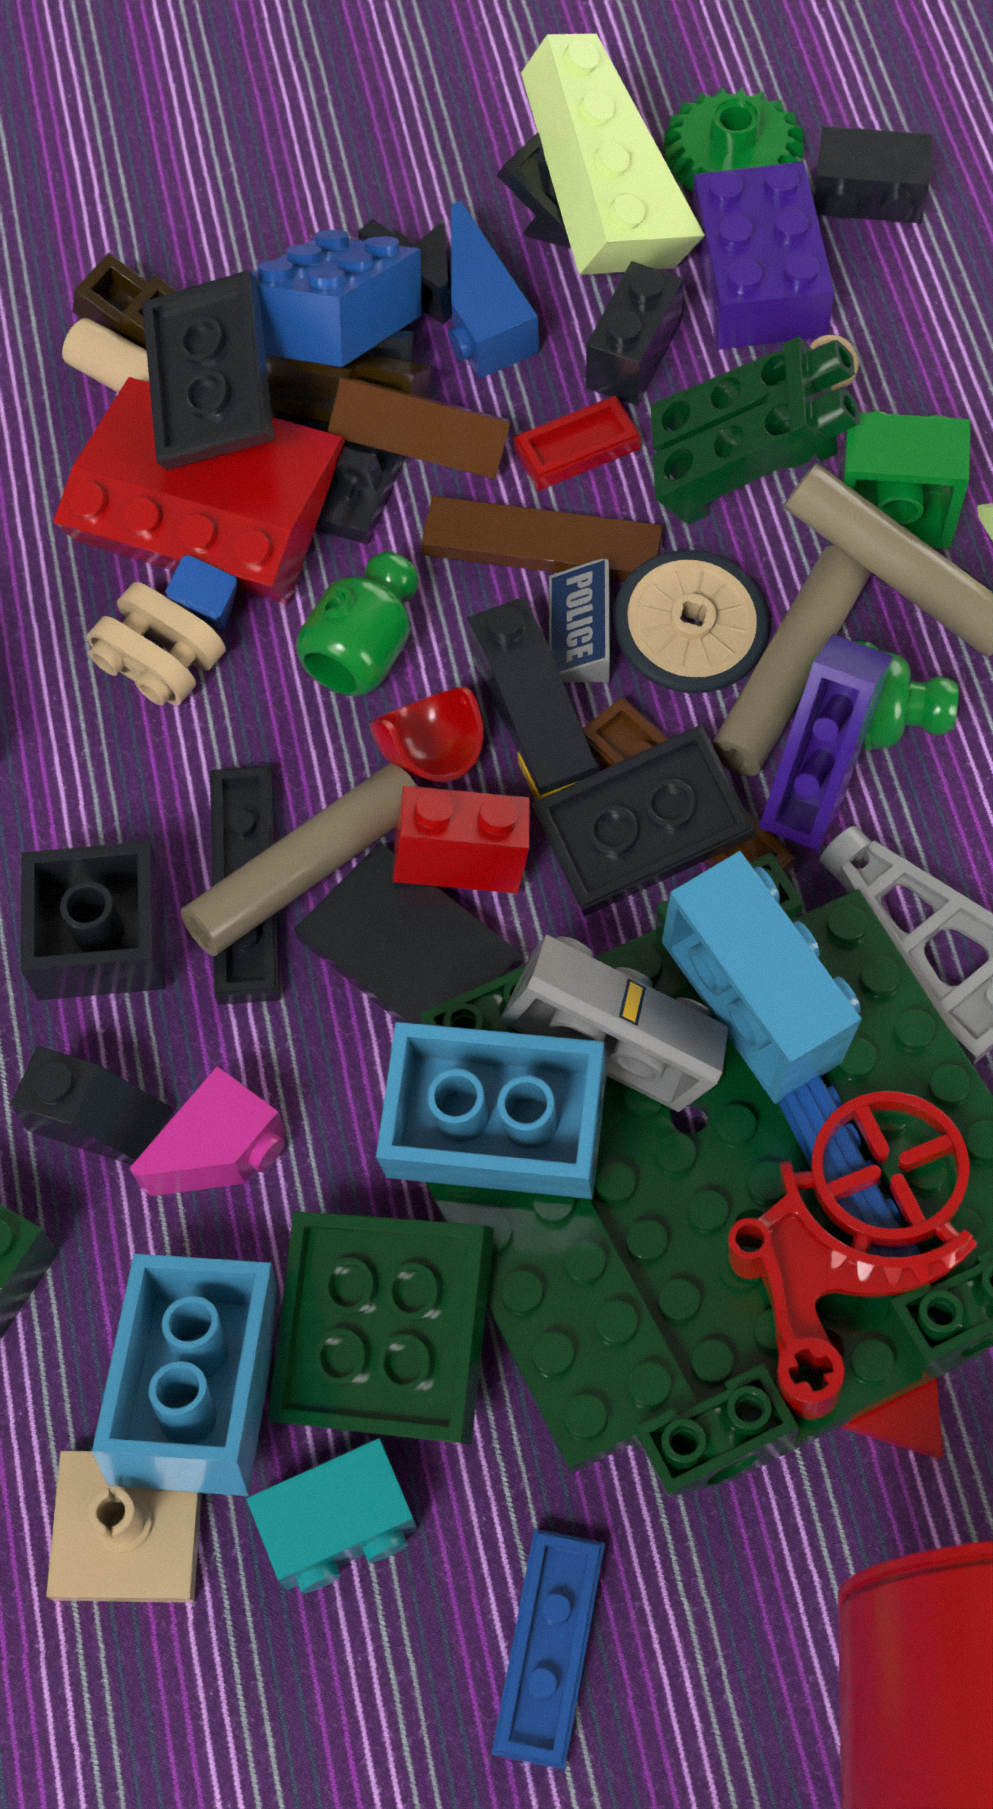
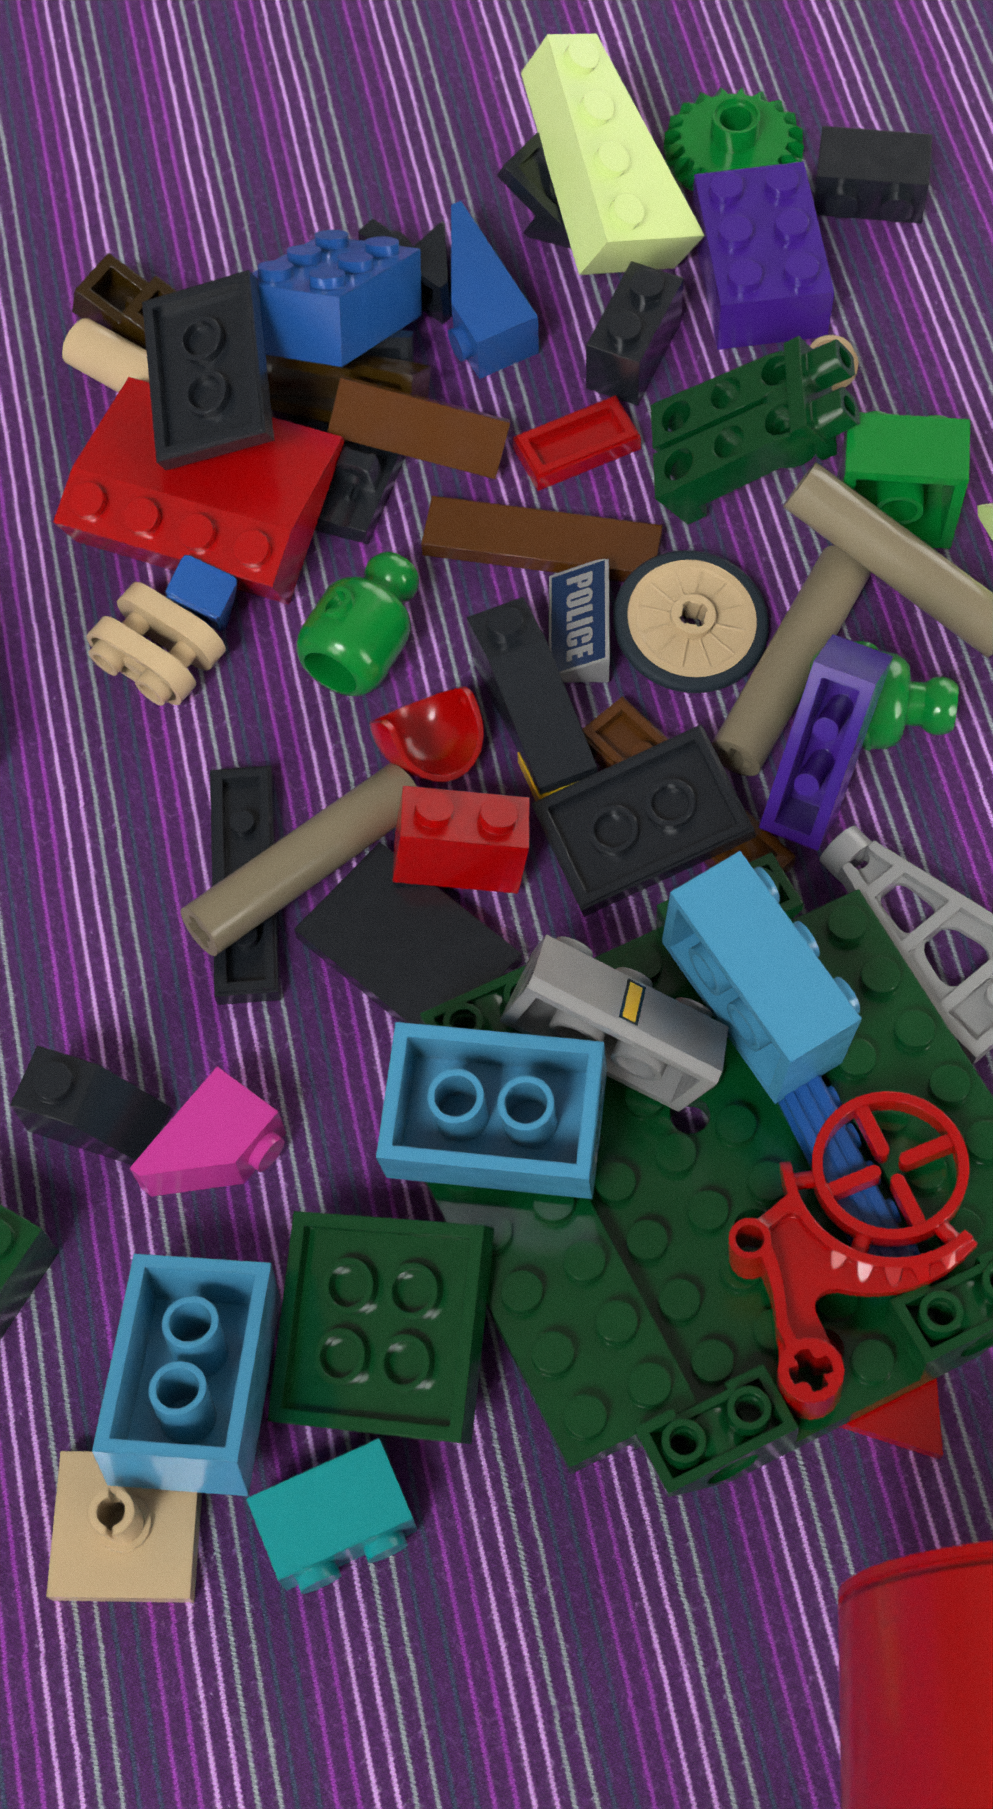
black brick [21,841,165,1001] -> none
blue tile [491,1529,605,1771] -> none

